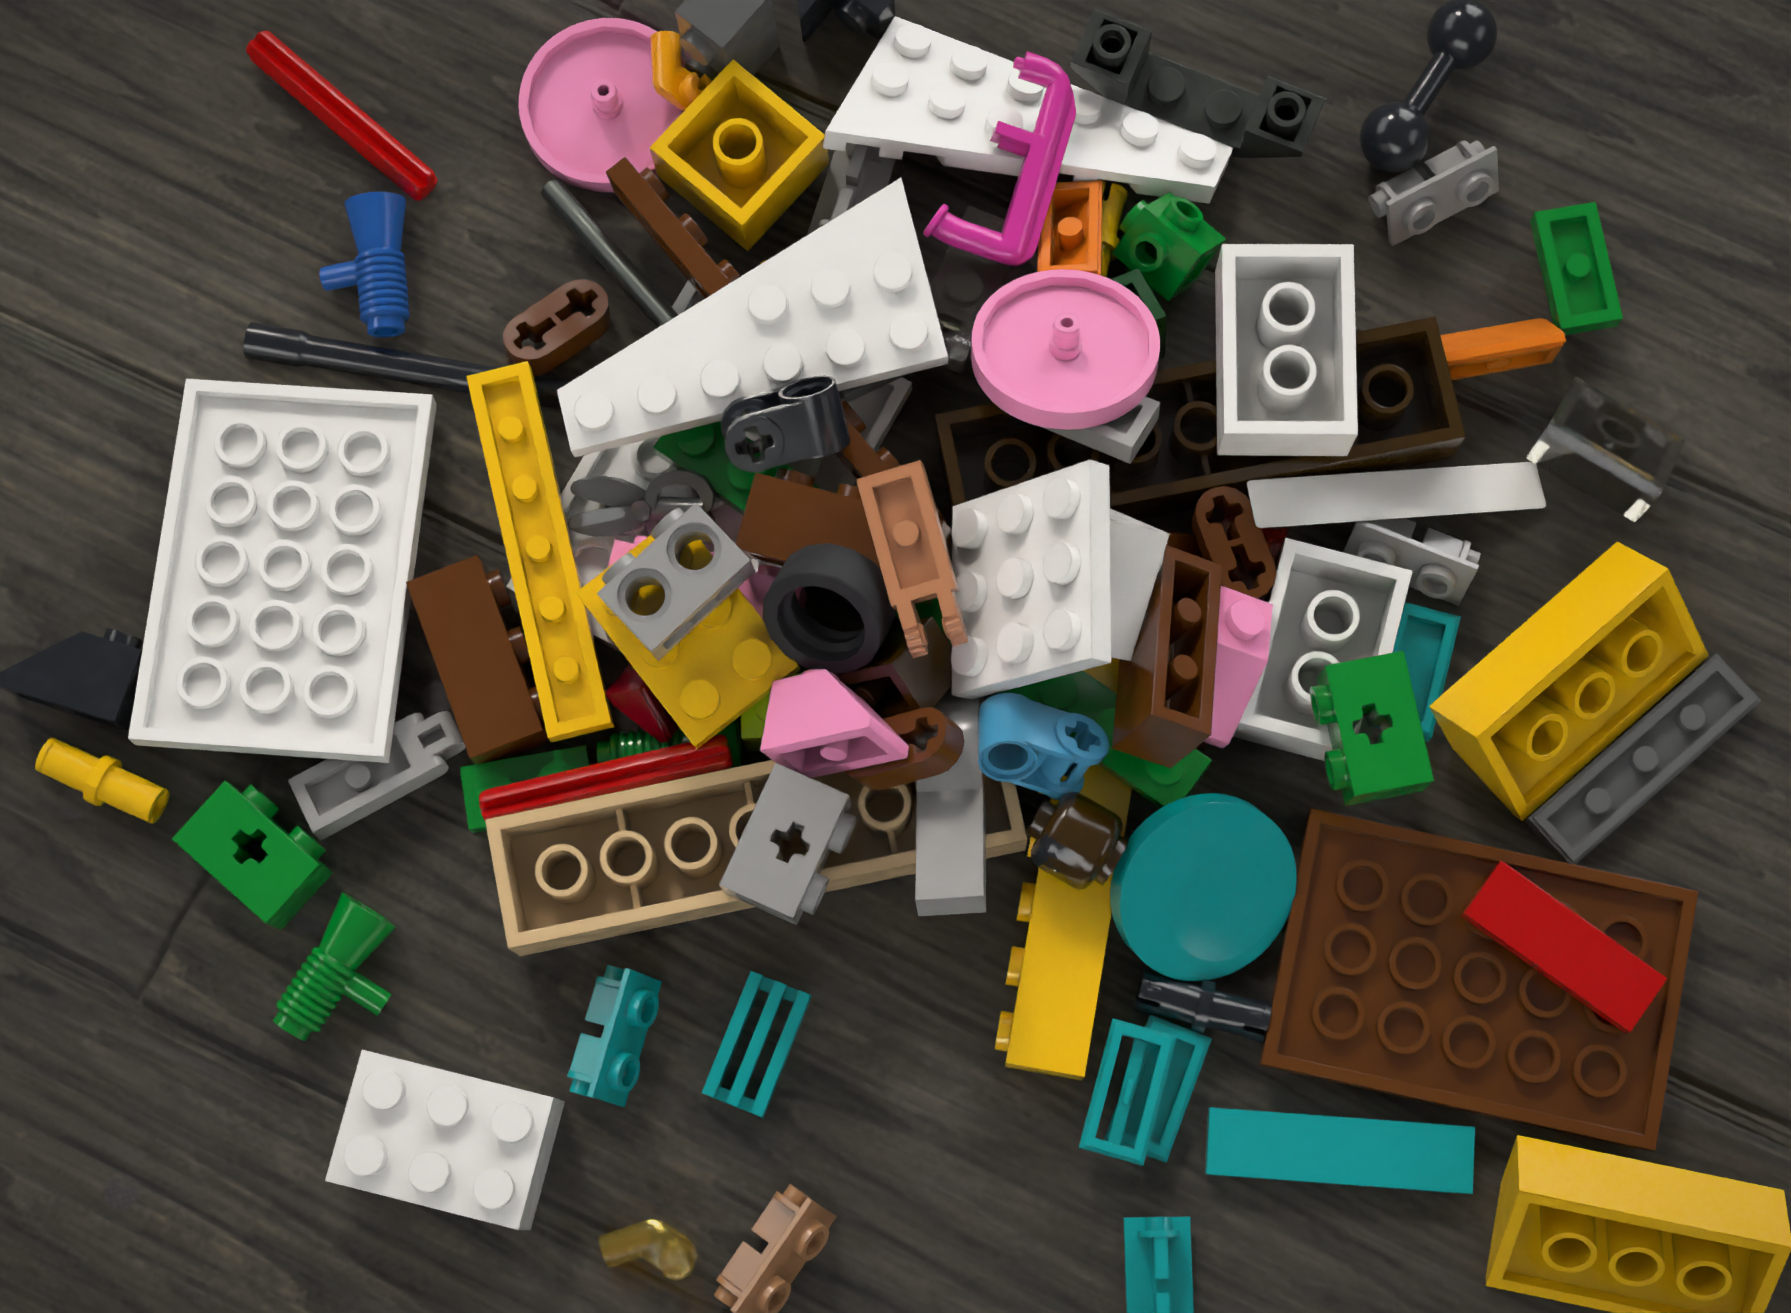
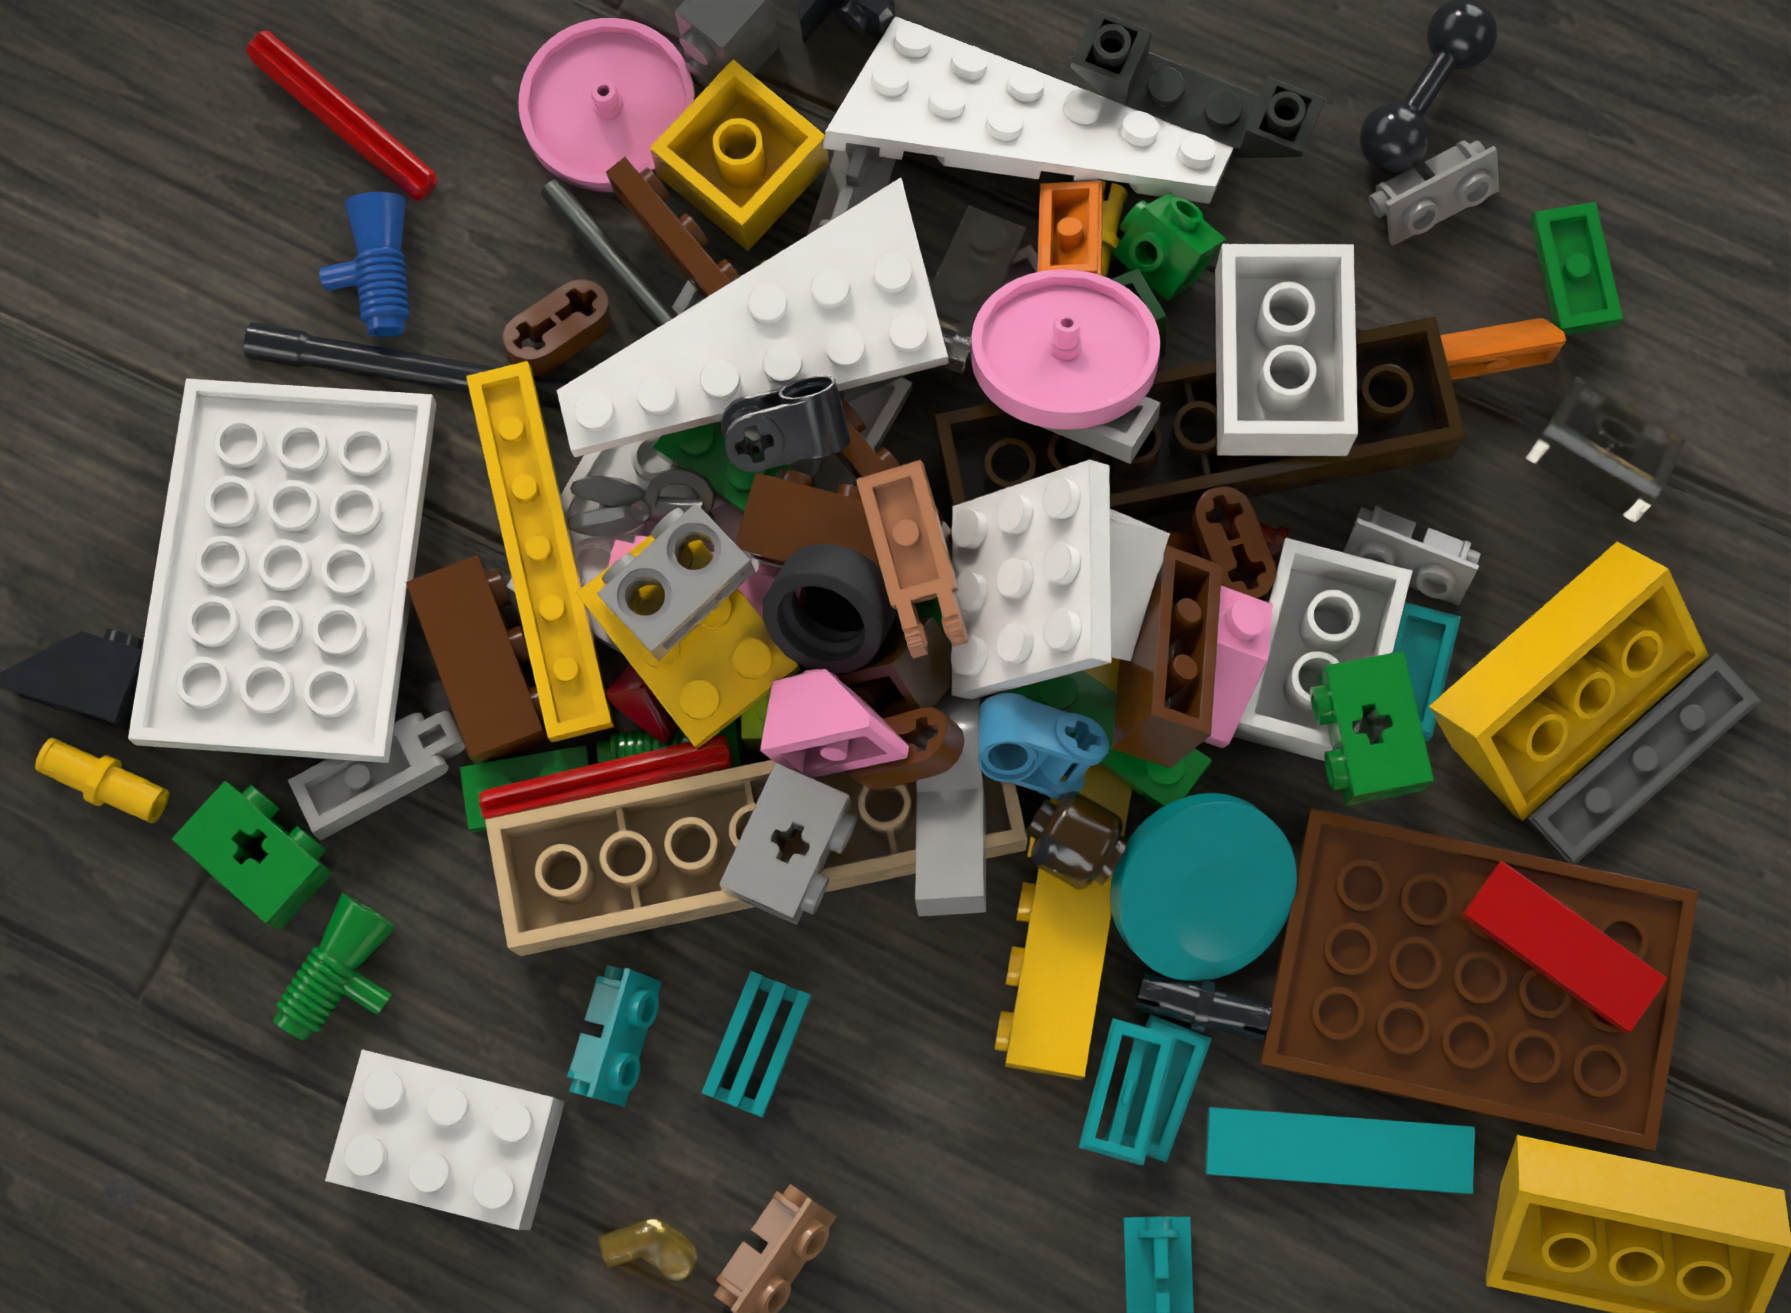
light orange arm [650,31,712,111] -> none
dark pink piece [923,51,1076,266] -> none
white sticker [1247,462,1546,528] -> none

